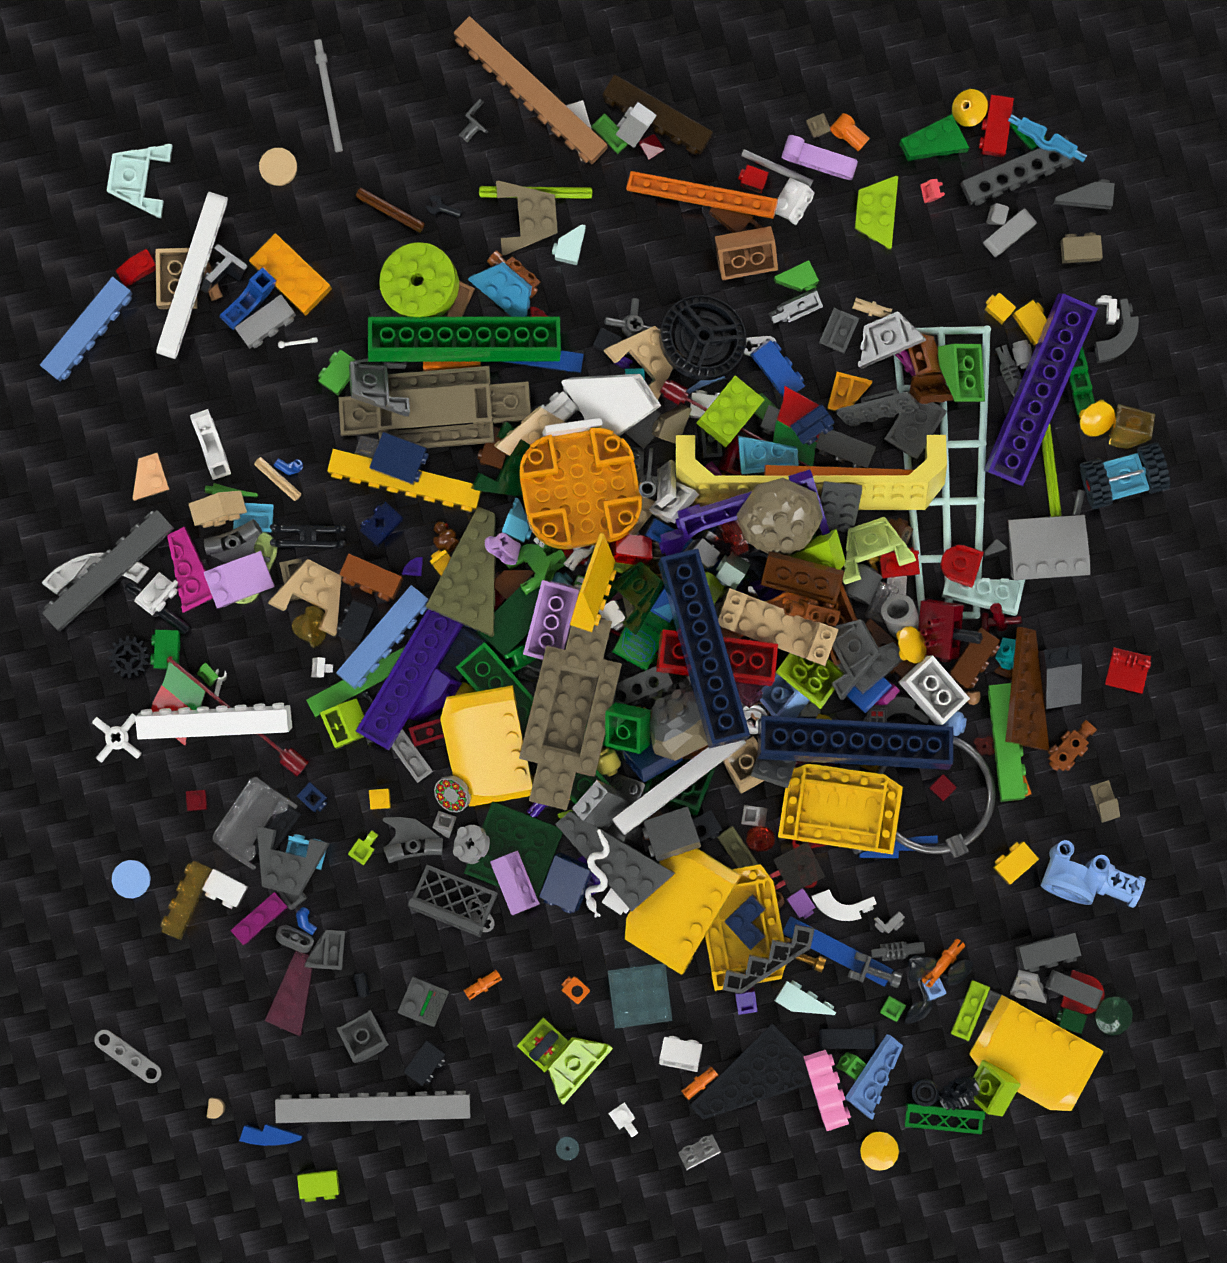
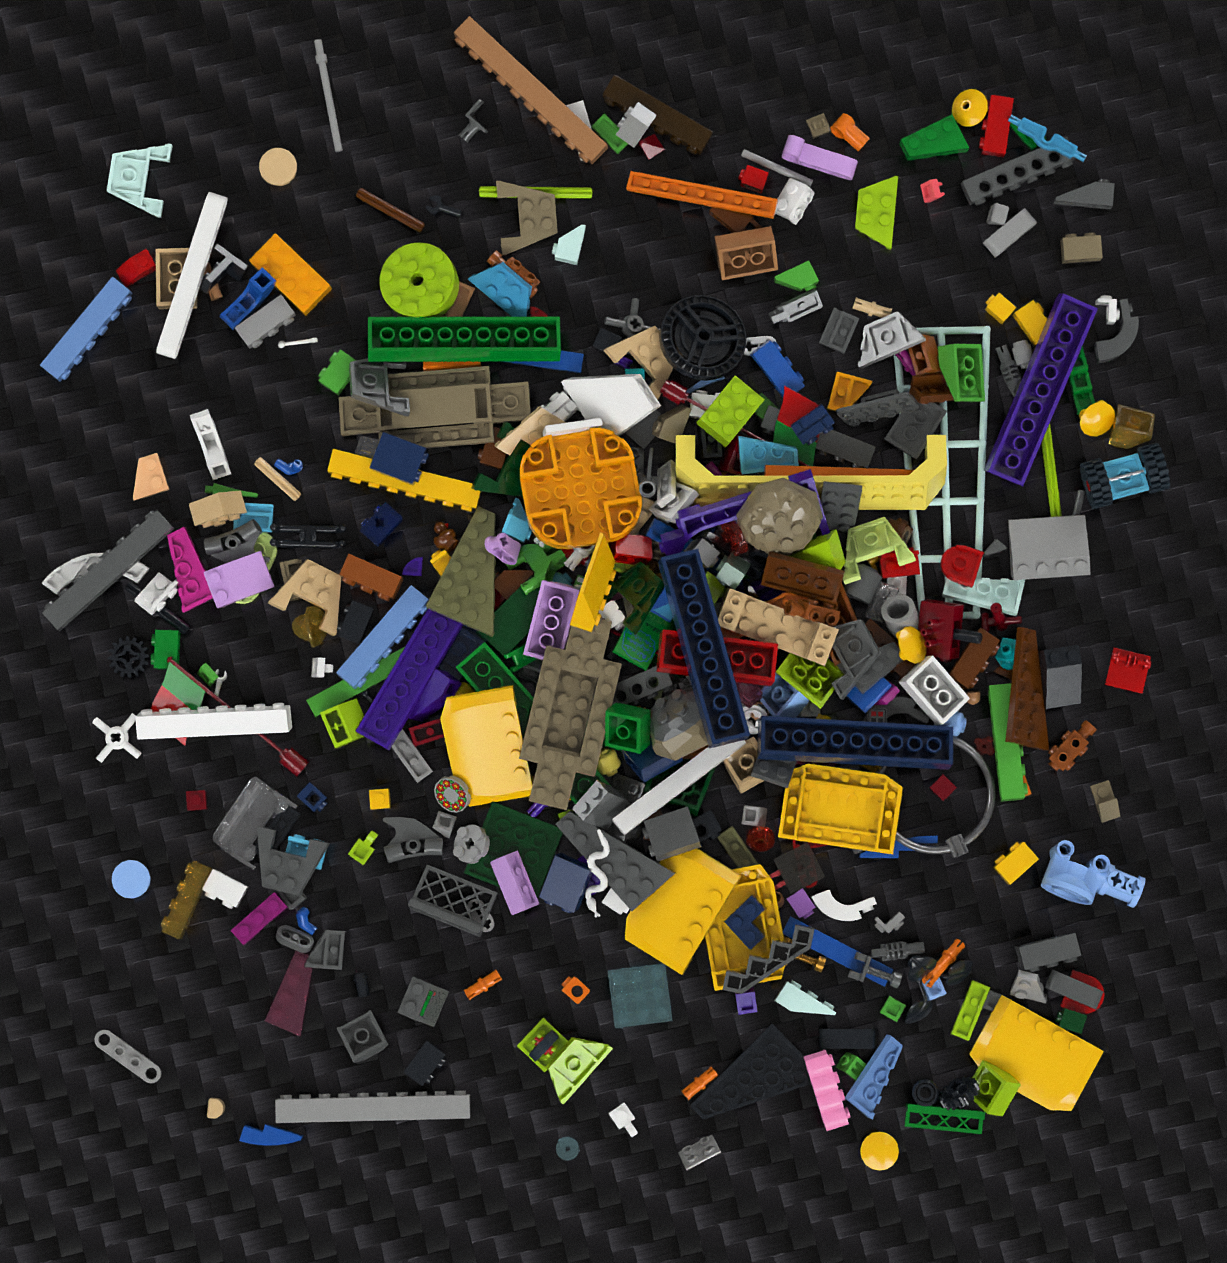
lime brick [297,1170,340,1202] -> none
white brick [659,1036,702,1072] -> none
clear green dish [1095,997,1133,1035] -> none

